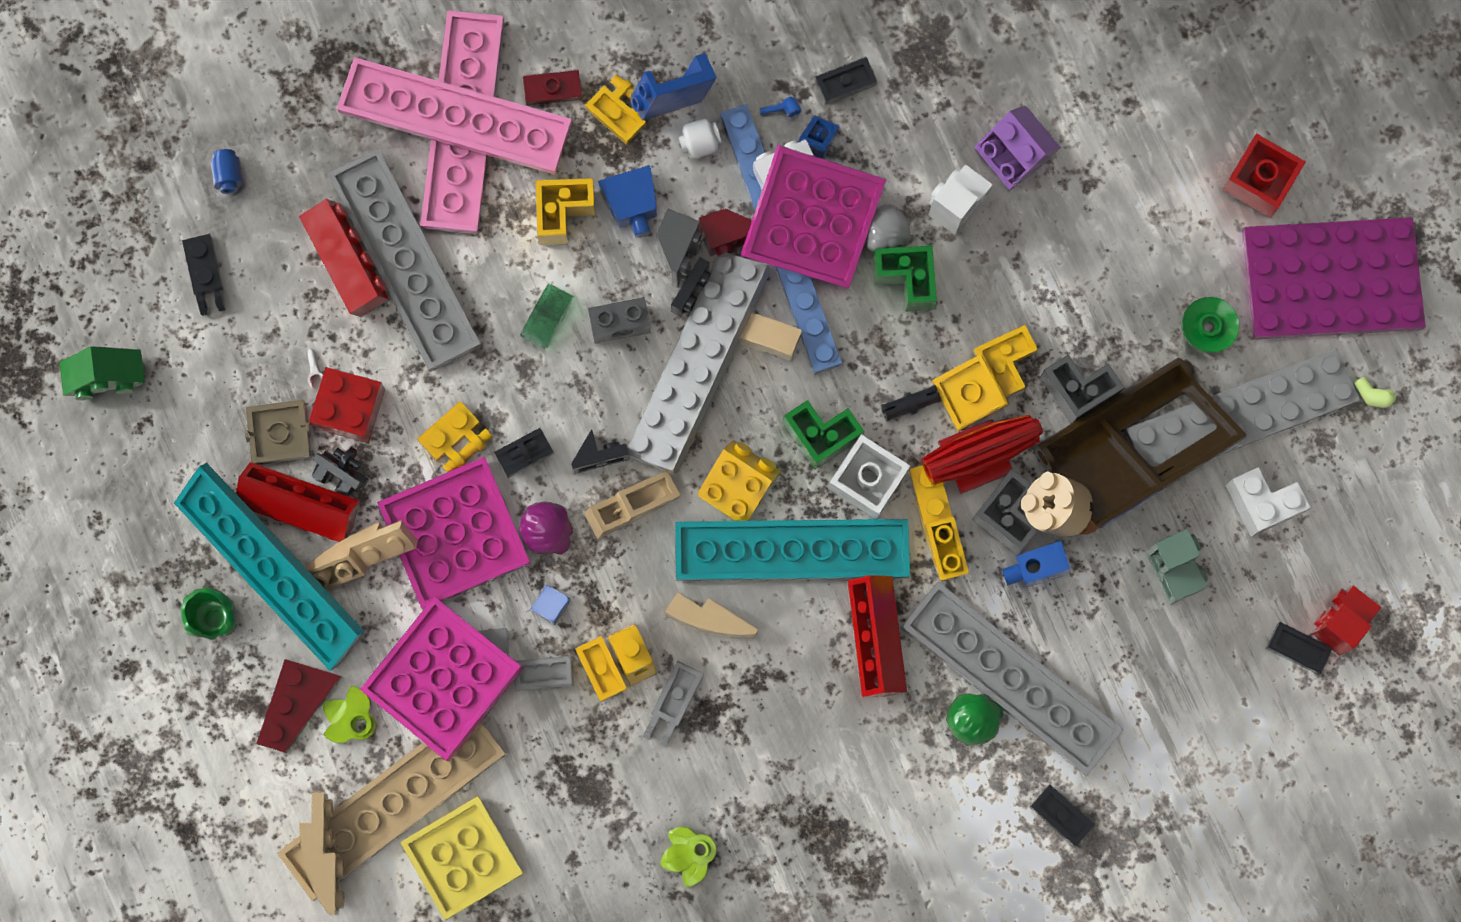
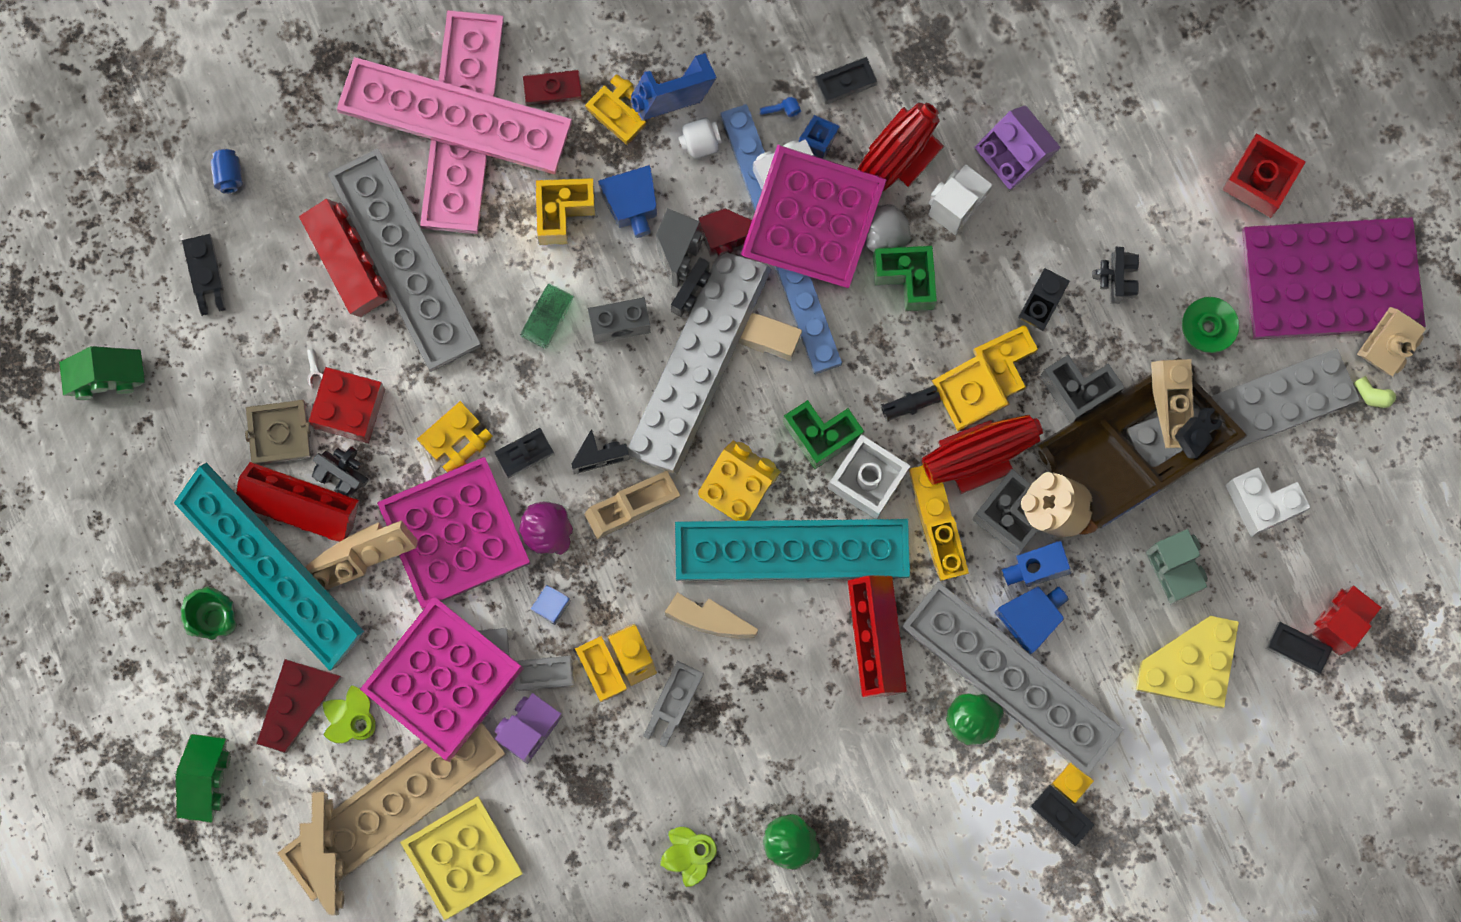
none -> green brick [175,734,231,823]
none -> medium lavender brick [494,693,563,764]
none -> green hair [763,814,820,870]
none -> red plate [857,103,945,193]
none -> blue torso [994,586,1069,655]
none -> black slope [1018,268,1070,331]
none -> yellow plate [1051,763,1094,804]
none -> black hips [1092,246,1139,304]
none -> light yellow plate [1136,616,1239,709]
none -> tan slope [1151,359,1194,448]
none -> black plate [1175,408,1222,458]
none -> tan brick [1357,307,1426,377]

